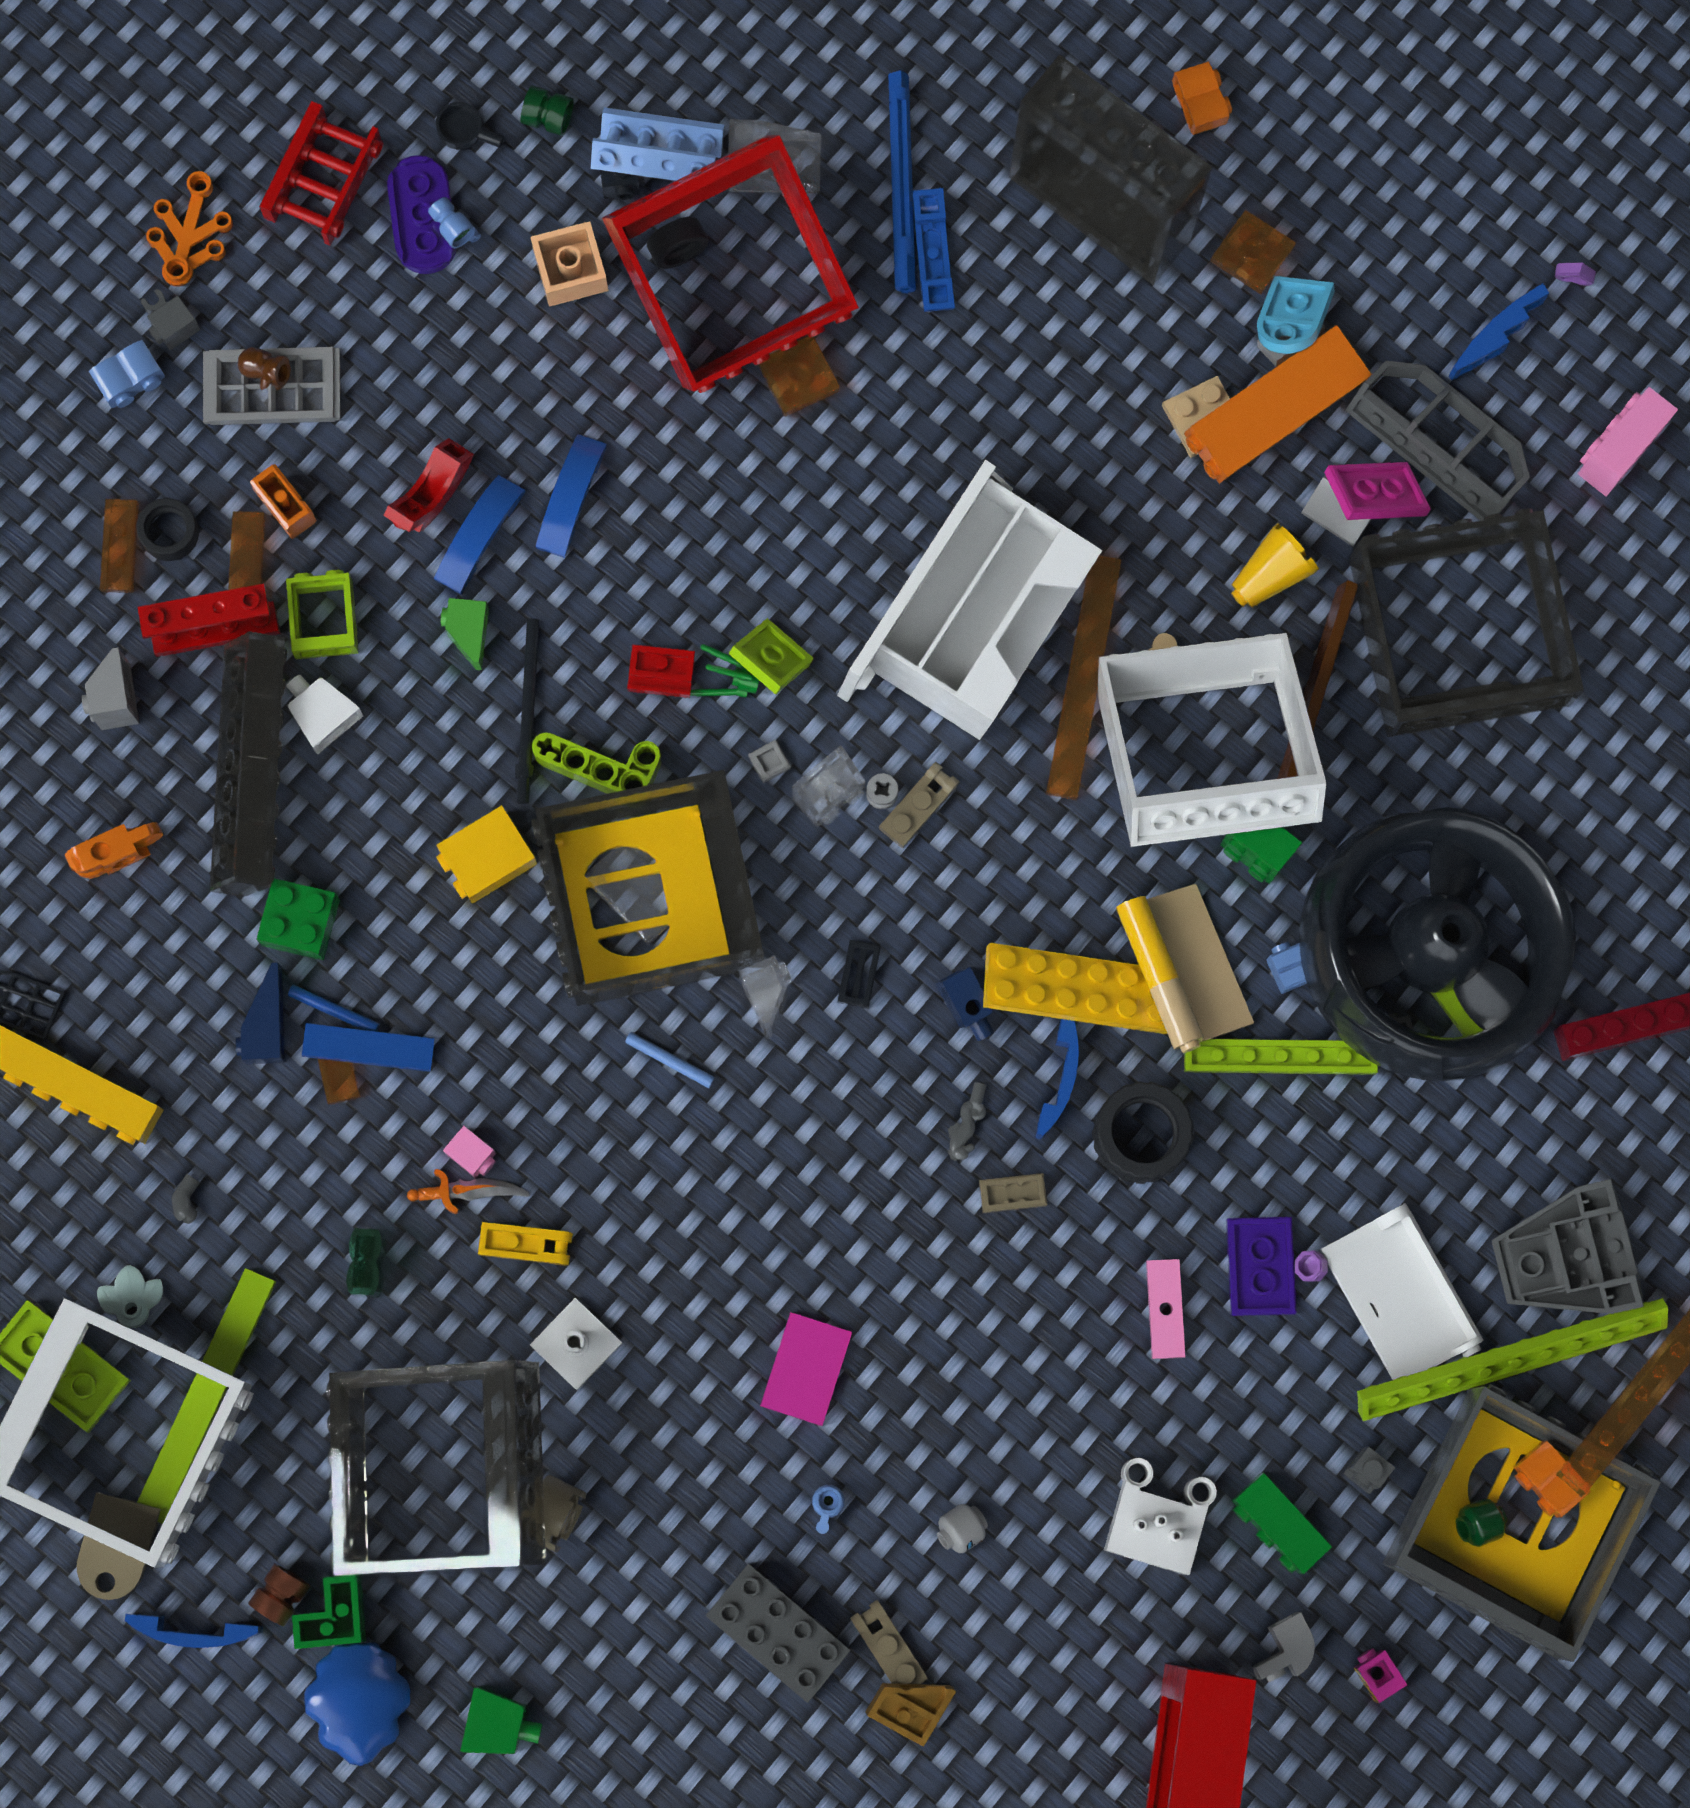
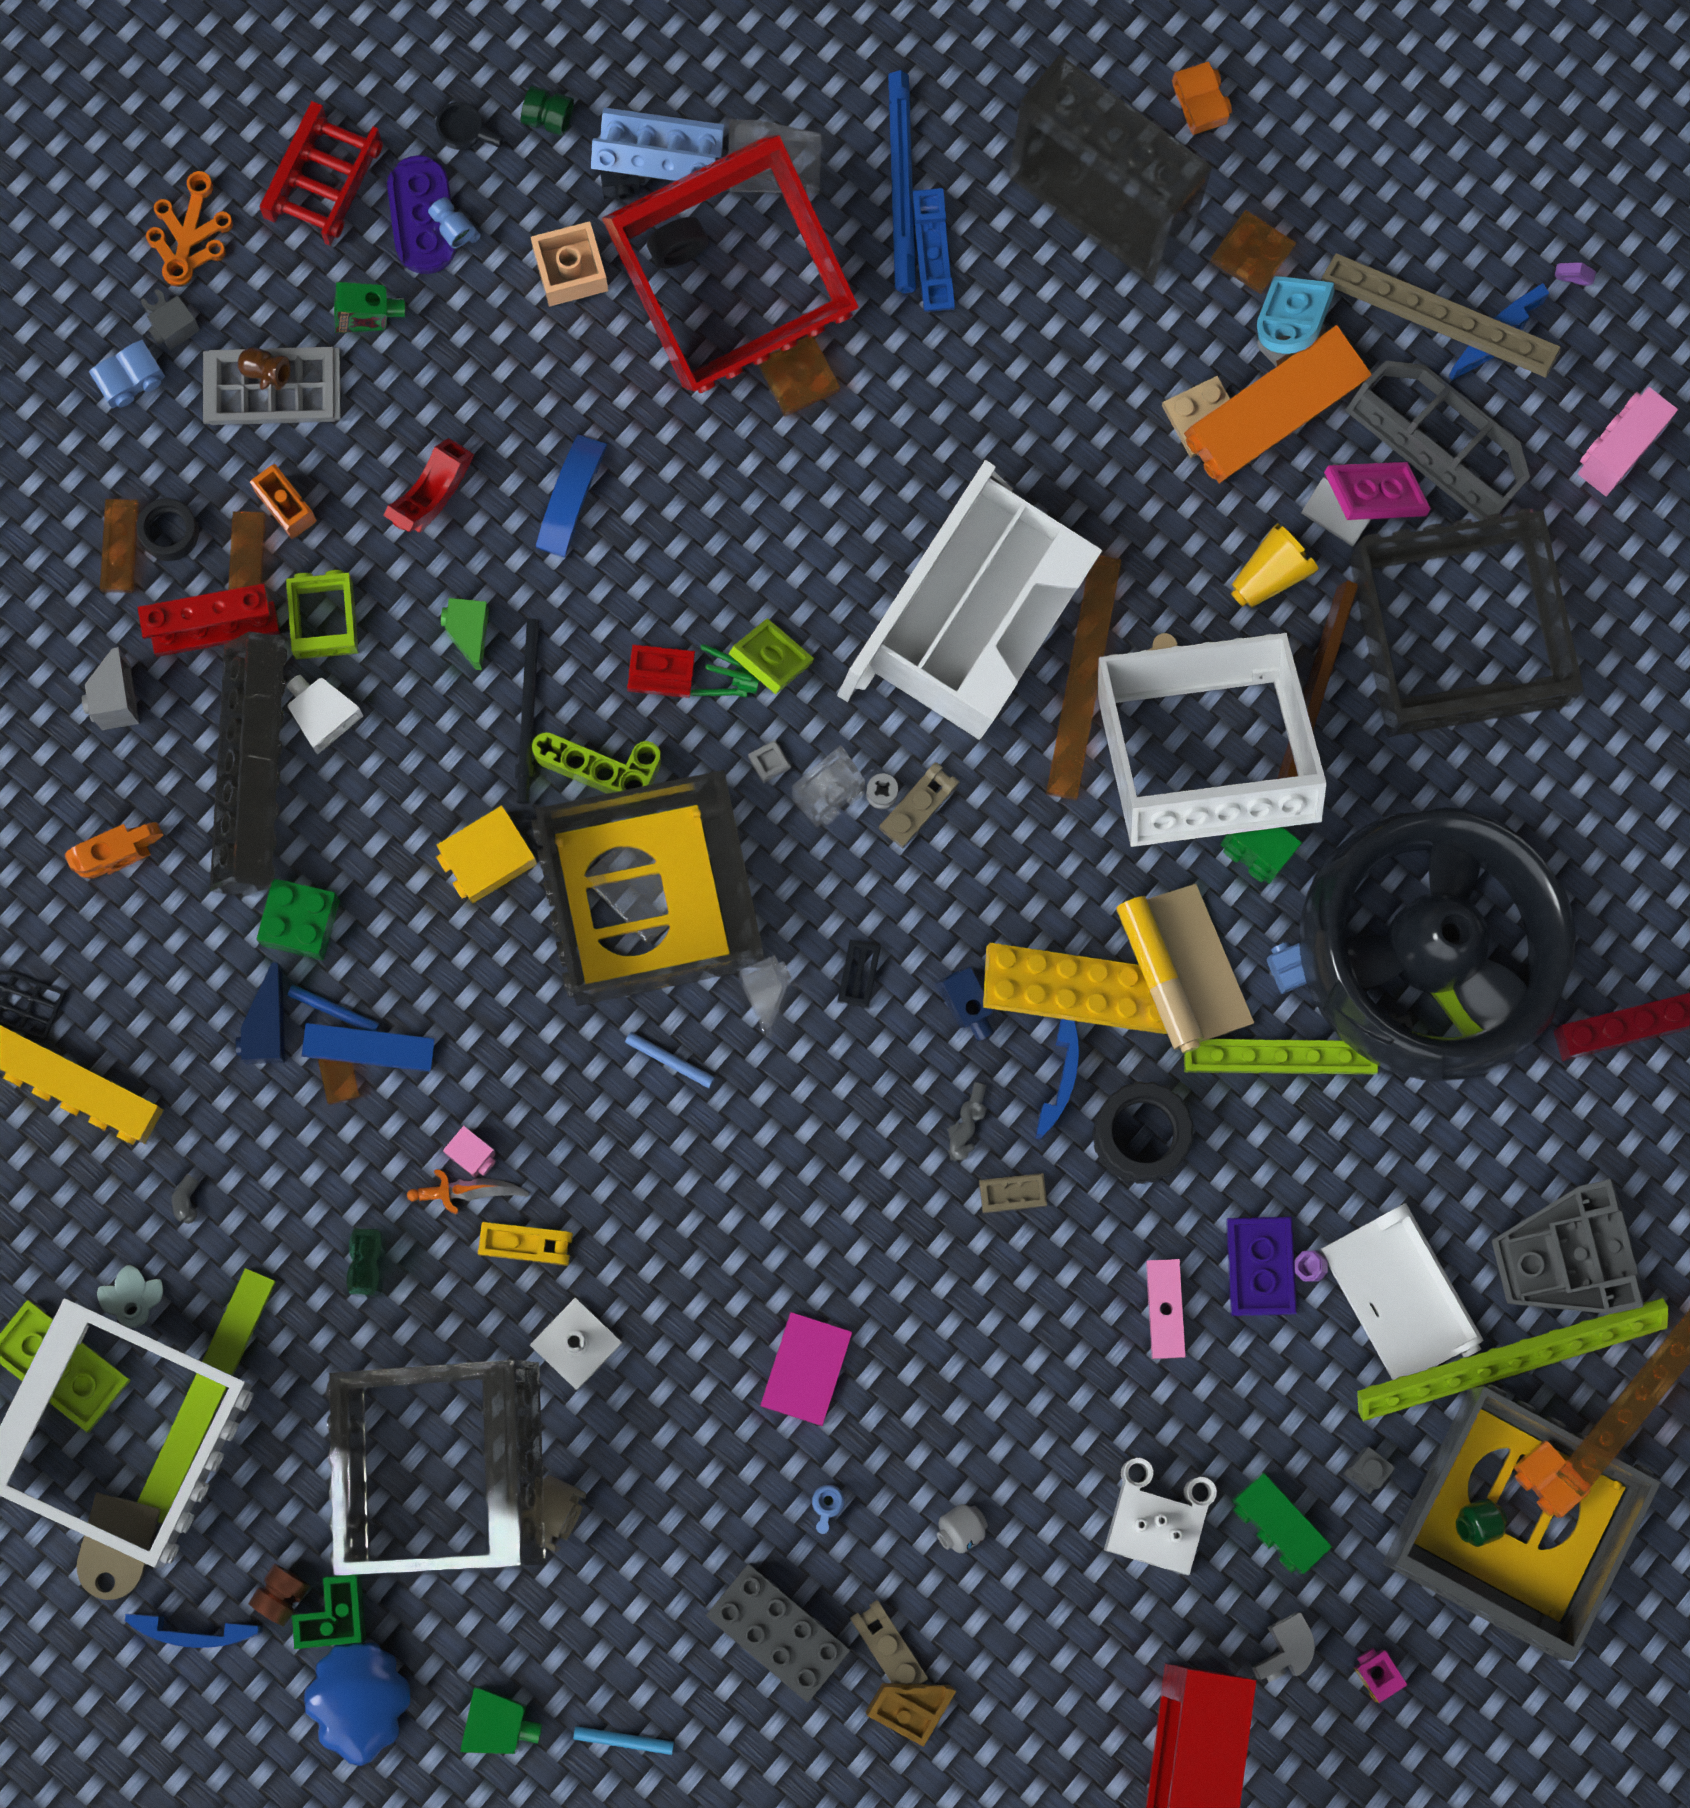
blue slope [434,475,525,595] -> none
none -> green torso [334,282,405,333]
none -> dark azure bar [573,1726,674,1755]
none -> dark tan plate [1322,253,1561,378]

